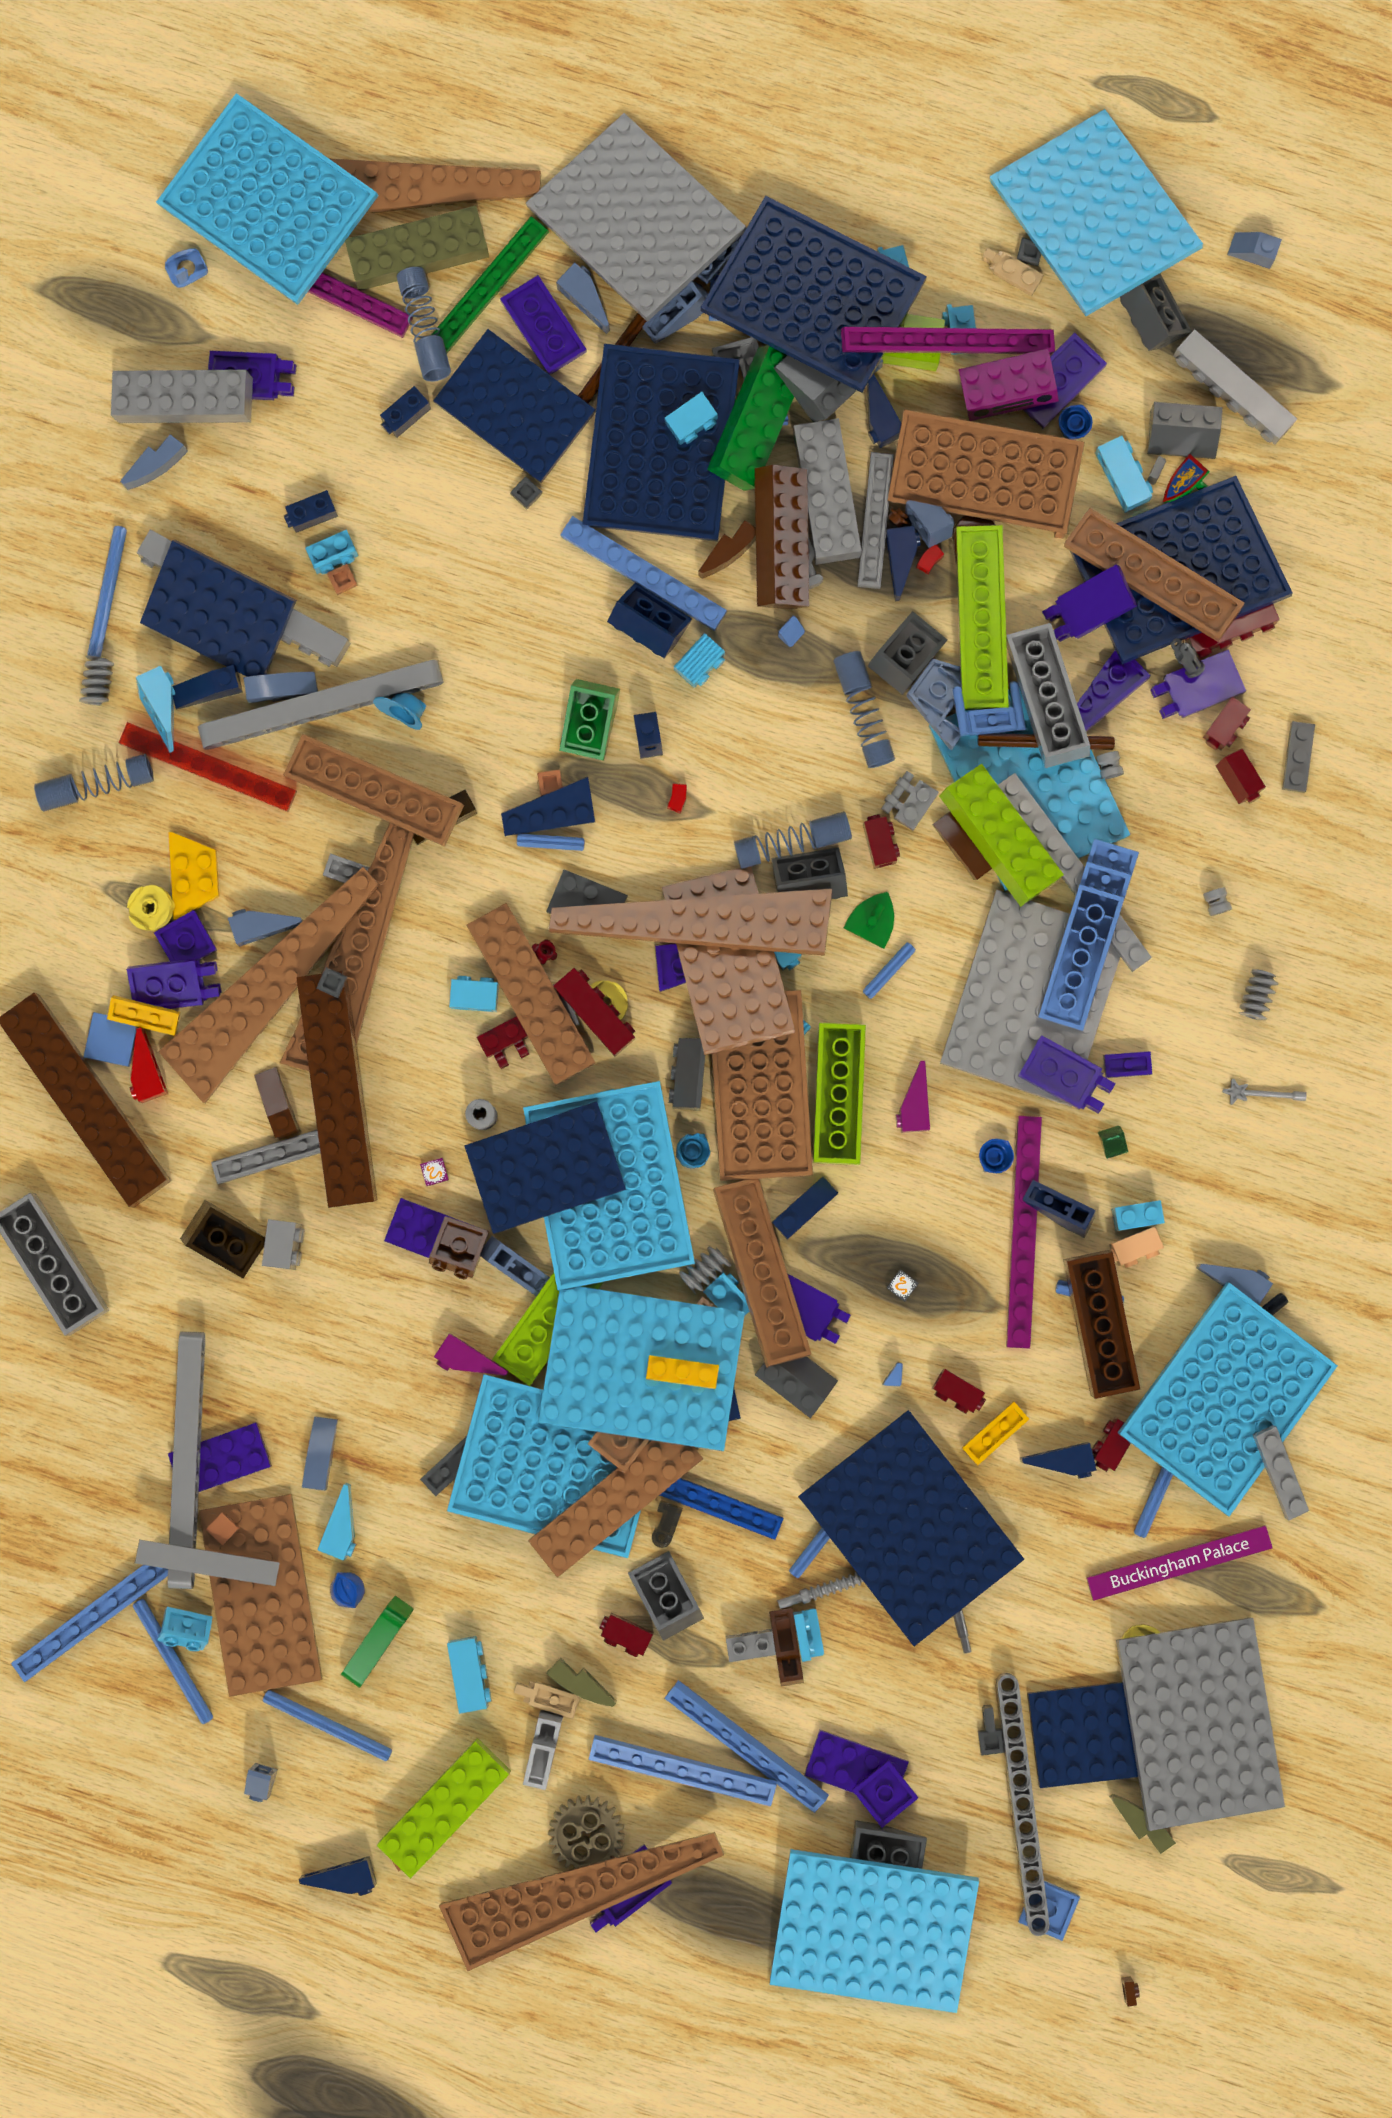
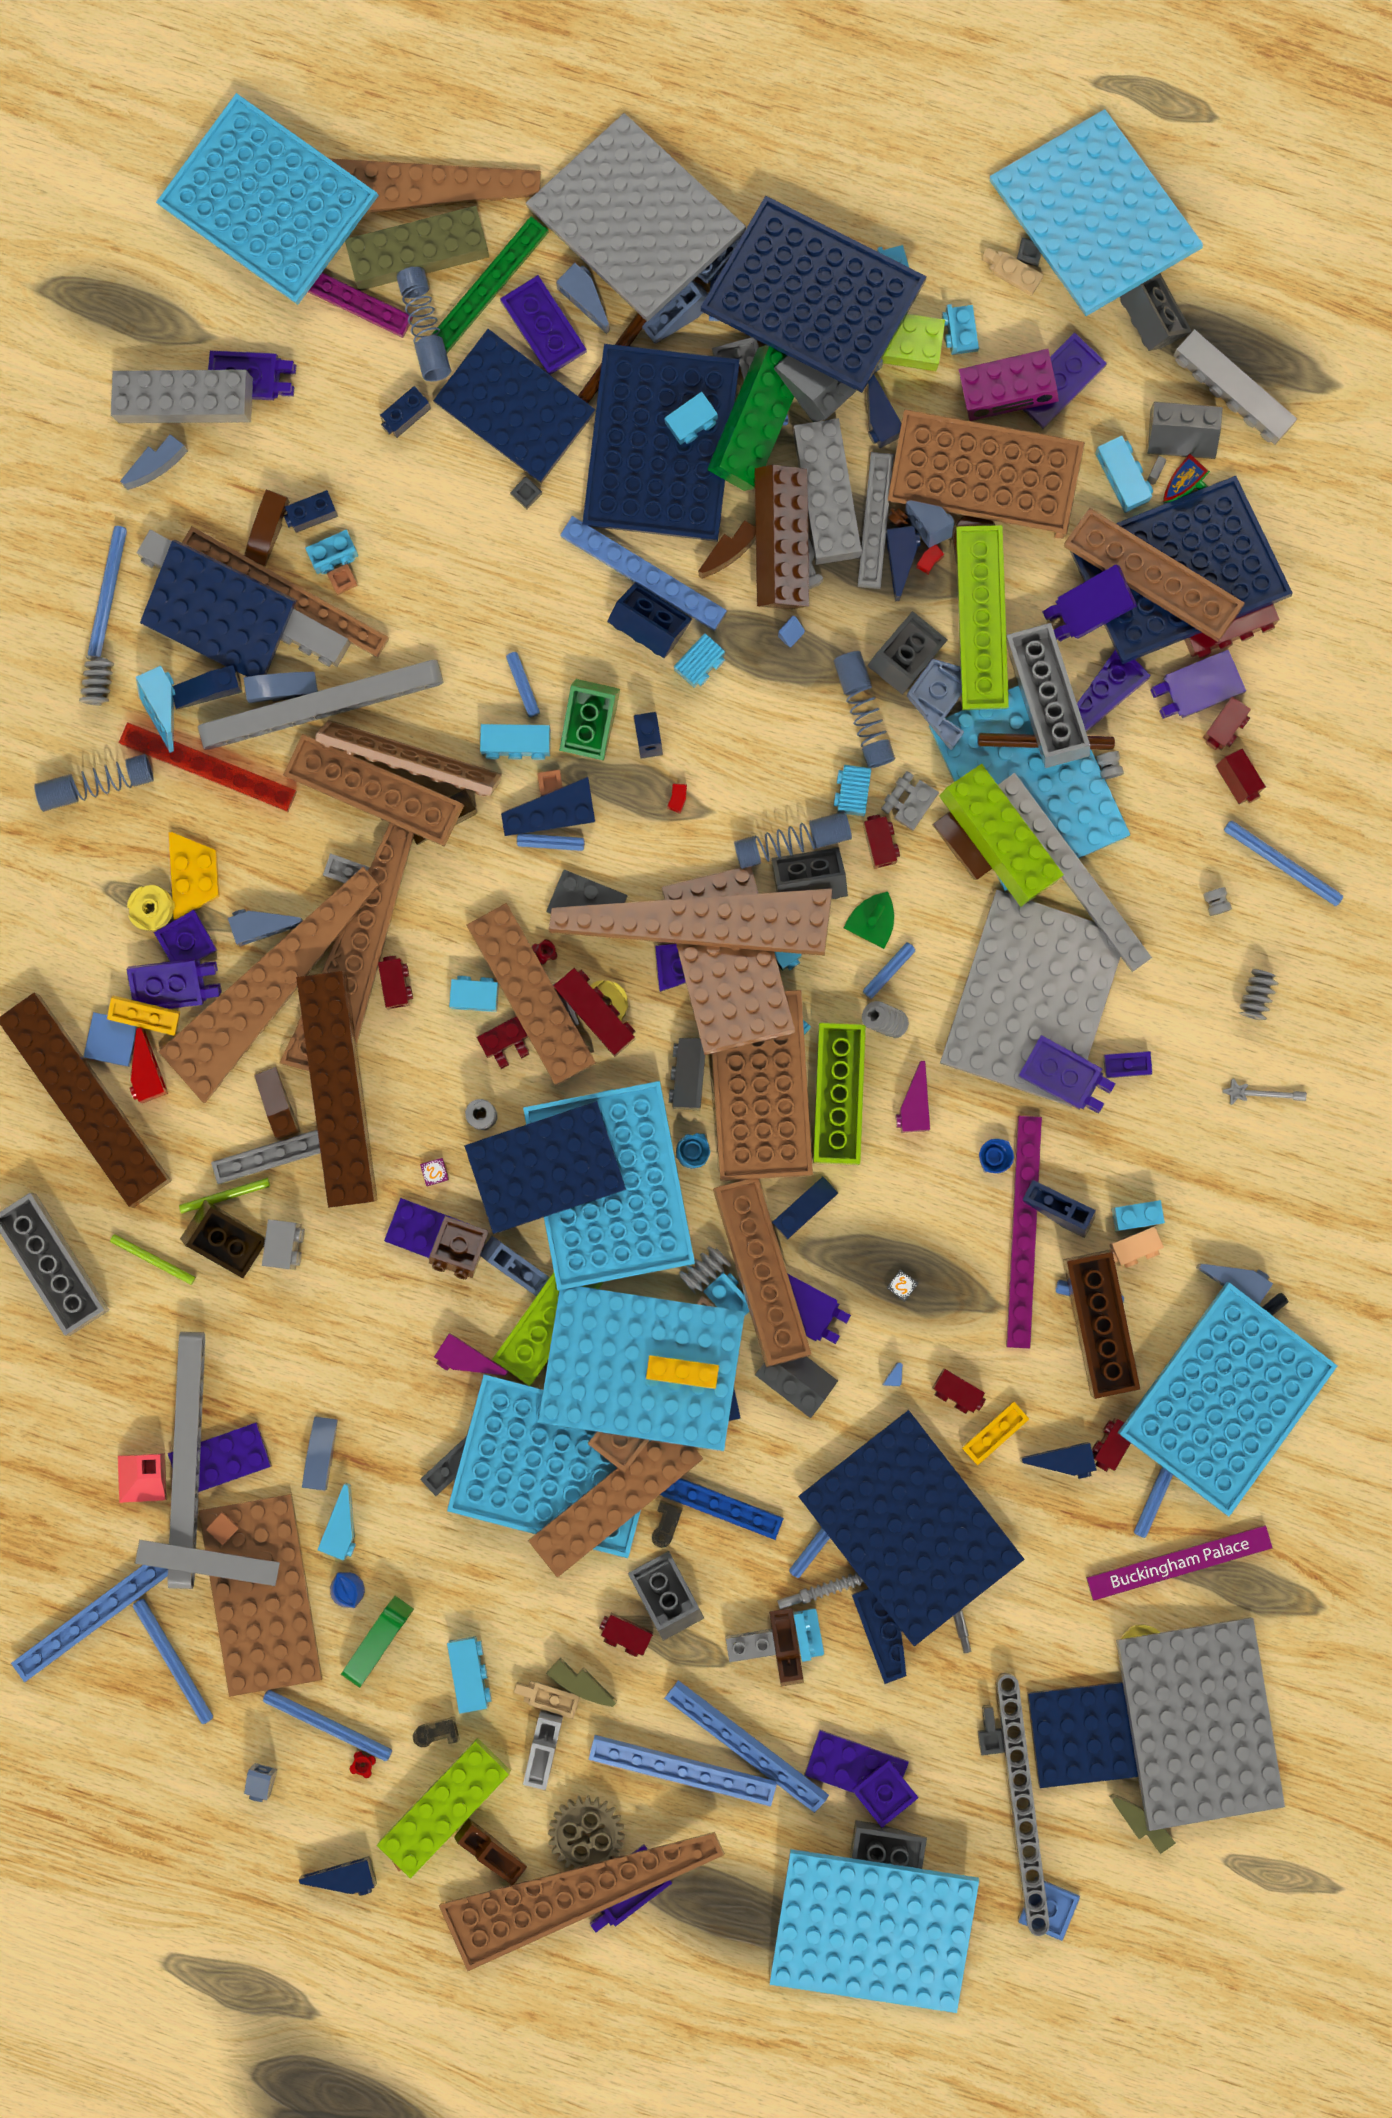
medium azure bracket [157,1607,212,1651] -> none
medium blue piece [165,248,208,288] -> none
dark grey tile [316,967,348,998] -> none
dark azure piece [373,693,426,730] -> none
magenta plate [841,327,1055,354] -> none
medium blue plate [952,681,1026,736] -> none
medium blue slope [1039,839,1139,1031] -> none
blue hat [1059,405,1093,440] -> none
clear green slope [1098,1126,1128,1159] -> none
reddish brown plate [1121,1976,1140,2007] -> none
dark grey piece [1171,638,1205,678] -> none
sand blue slope [1227,232,1282,269] -> none
light grey plate [1253,1425,1309,1520] -> none
dark grey plate [1282,721,1315,793] -> none
none -> lime bar [110,1234,196,1285]
none -> coral slope [118,1453,167,1503]
none -> lime bar [179,1178,270,1214]
none -> medium nougat plate [182,526,389,658]
none -> reddish brown slope [244,489,290,567]
none -> medium nougat plate [315,720,502,796]
none -> red plate [349,1751,376,1778]
none -> dark red brick [378,956,413,1010]
none -> clear smoke leg [413,1716,460,1747]
none -> reddish brown slope [454,1818,527,1885]
none -> medium azure brick [480,724,551,760]
none -> medium blue axle [506,652,540,717]
none -> medium azure brick [834,765,872,816]
none -> dark blue wing [851,1588,907,1684]
none -> light grey piece [862,1001,909,1038]
none -> medium blue axle [1224,821,1343,906]

